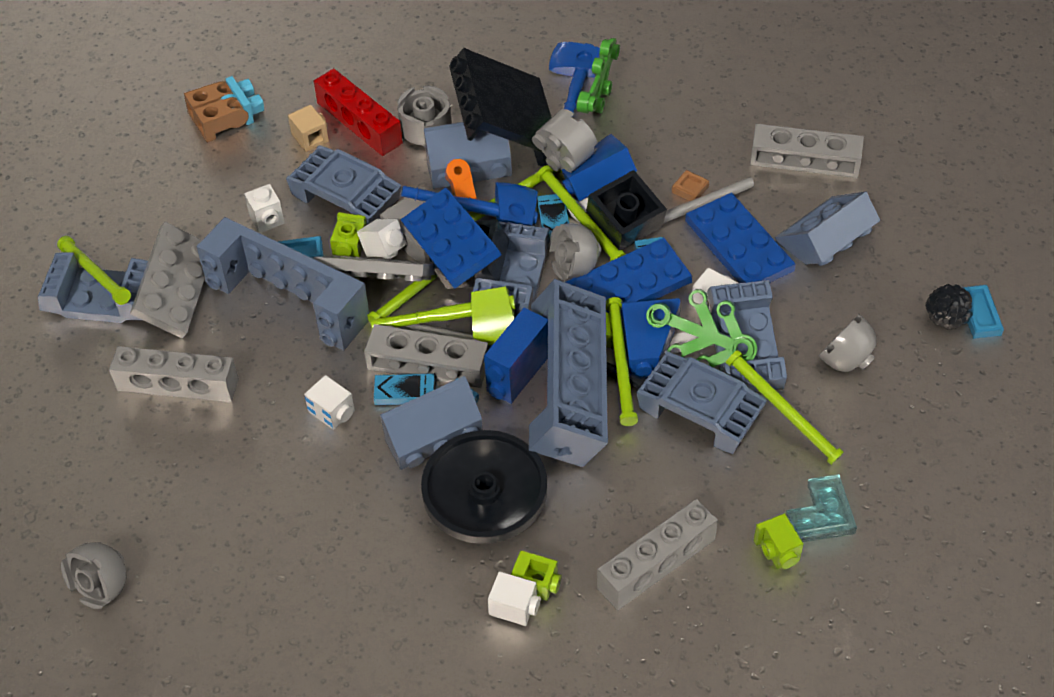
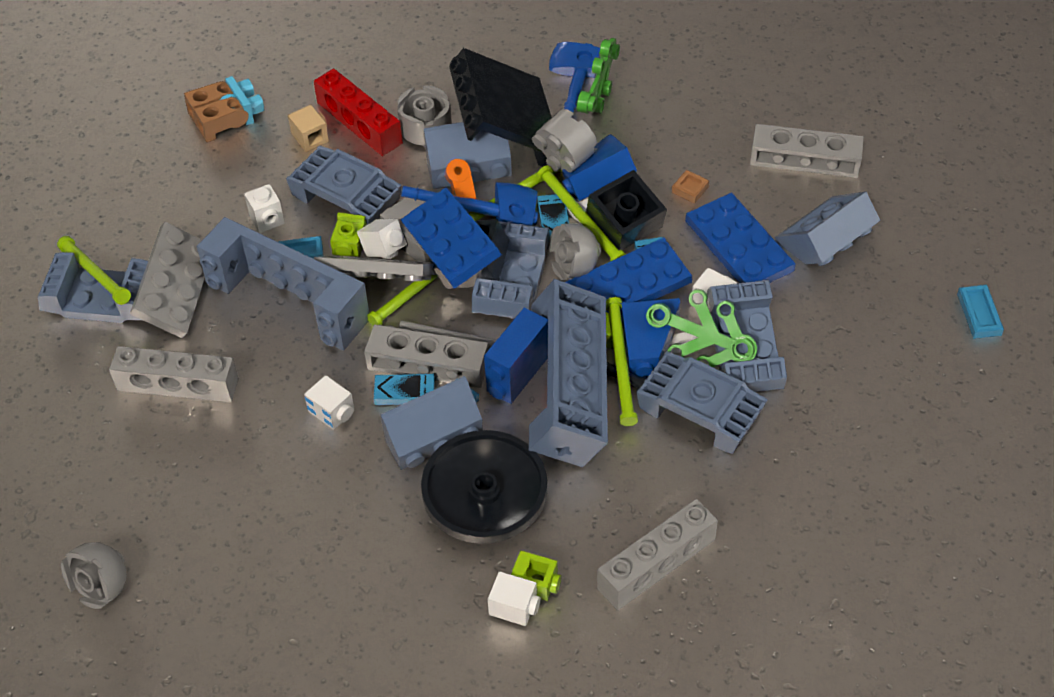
lime piece [371,286,516,346] -> none
light grey bar [663,177,754,224] -> none
lime bar [725,350,844,465] -> none
lime brick [753,513,804,569] -> none
clear light blue plate [786,474,857,542] -> none
light grey cylinder [818,314,877,372] -> none
black piece [925,284,973,330] -> none

